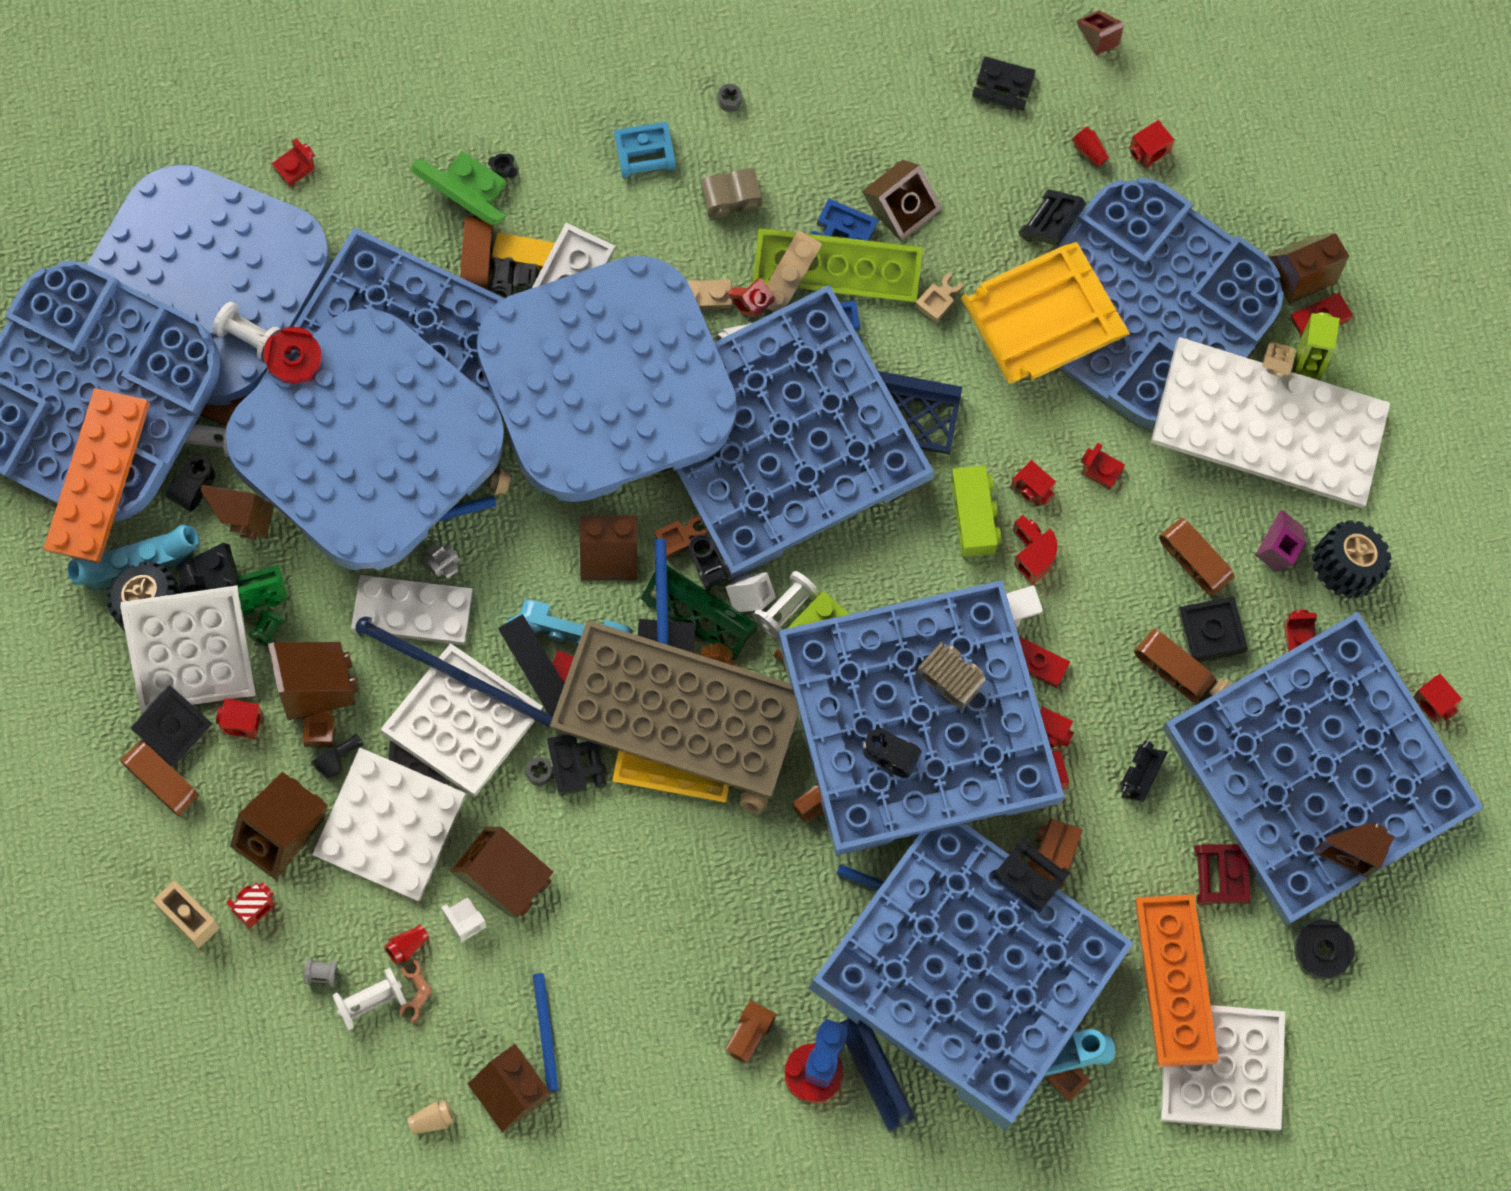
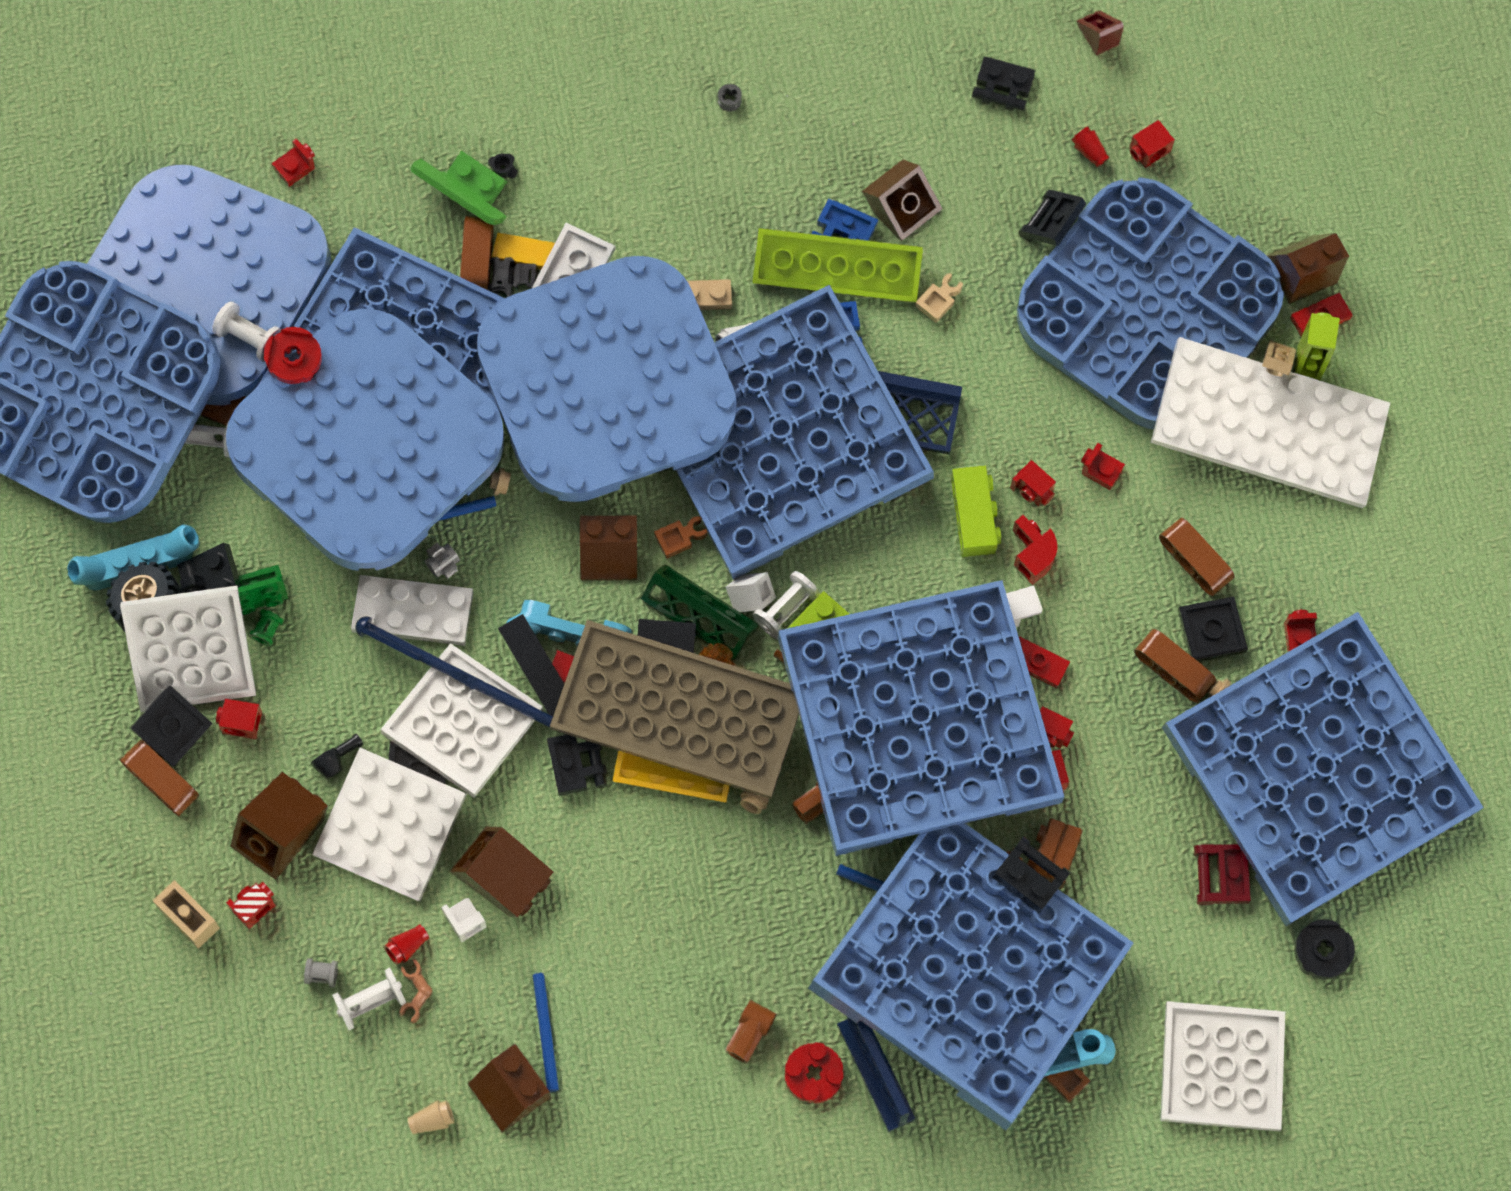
orange plate [43,388,150,564] -> none
black piece [166,455,215,512] -> none
reddish brown slope [201,485,274,541] -> none
reddish brown slope [268,642,358,721] -> none
dark orange plate [303,710,335,747] -> none
dark grey bush [526,757,553,786] -> none
dark azure plate [614,122,676,178] -> none
blue bar [655,539,669,645] -> none
black piece [689,534,733,592] -> none
dark tan brick [701,168,762,219] -> none
red bracket [727,279,775,317] -> none
tan plate [767,230,822,312] -> none
blue brick [805,1019,847,1088] -> none
black piece [862,729,922,778] -> none
dark tan brick [916,642,986,711] -> none
yellow piece [961,242,1130,383] -> none
black hinge [1119,740,1168,802] -> none
orange plate [1135,894,1219,1067] -> none
magenta slope [1255,510,1306,572] -> none
black wheel [1312,520,1392,599] -> none
reddish brown slope [1313,823,1394,878] -> none
red brick [1413,673,1462,724] -> none

